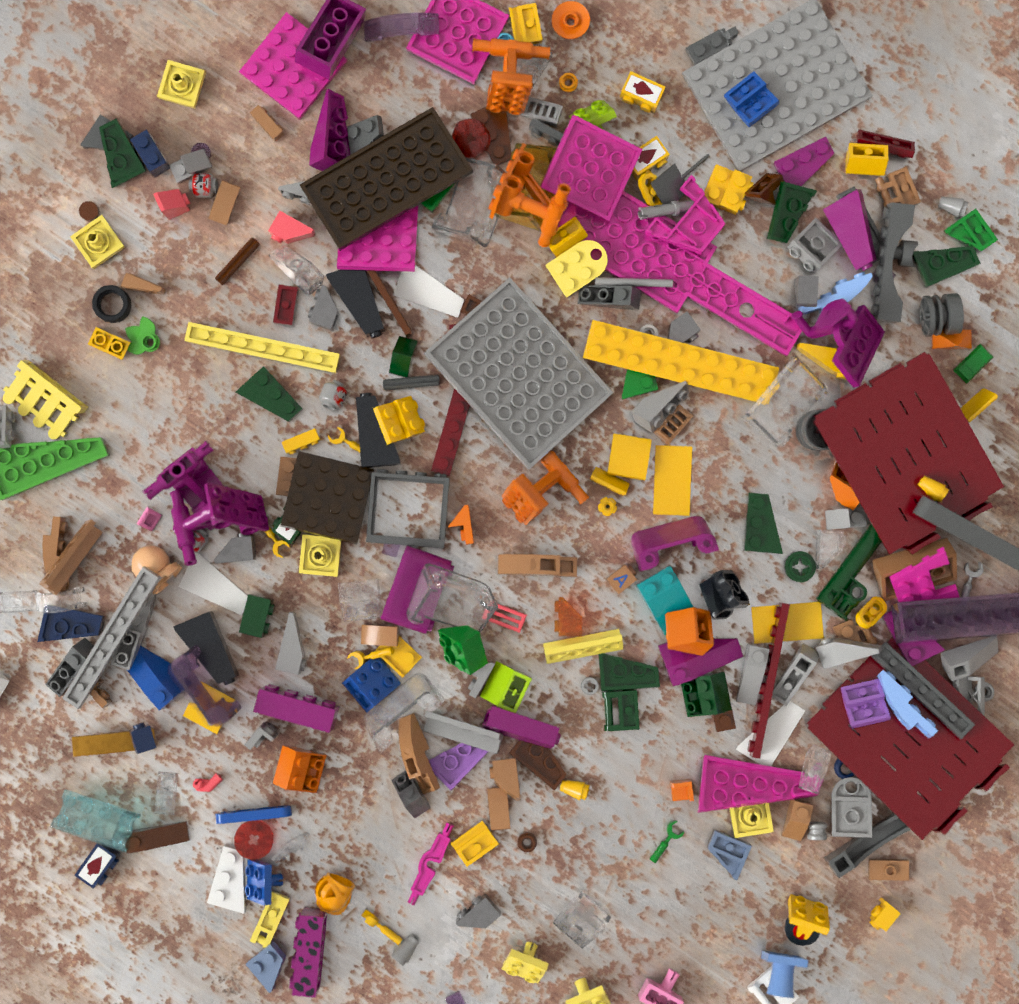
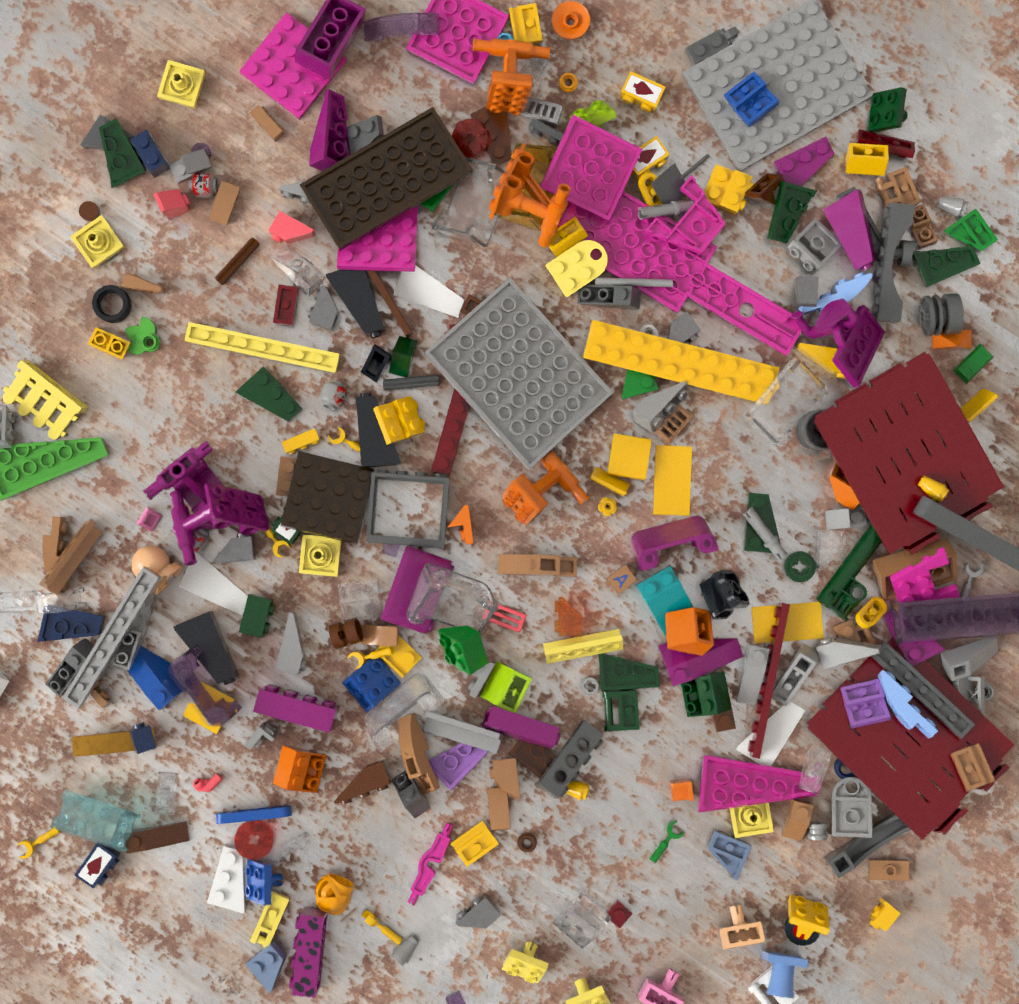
none -> yellow piece [17,826,61,859]
none -> reddish brown wheel [329,618,364,649]
none -> reddish brown slope [334,759,392,805]
none -> black slope [361,344,392,383]
none -> dark grey brick [536,720,604,799]
none -> dark red plate [605,899,633,928]
none -> light nougat brick [719,905,765,950]
none -> light grey pin [742,507,788,561]
none -> dark green plate [867,87,908,133]
none -> medium nougat slope [910,204,938,249]
none -> medium nougat plate [950,743,995,791]

